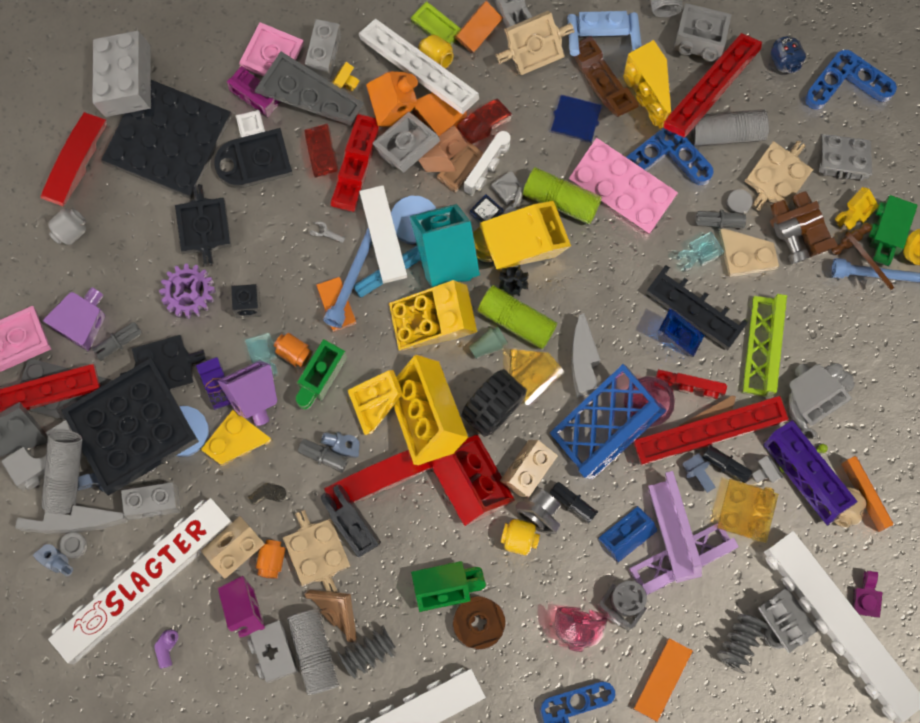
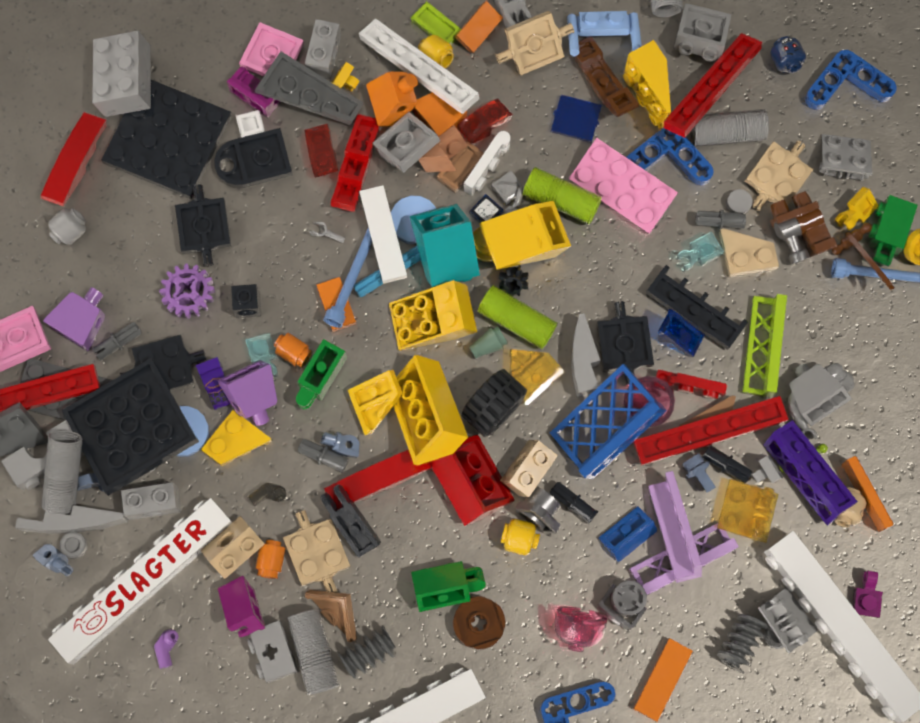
none -> black plate [597,301,654,386]

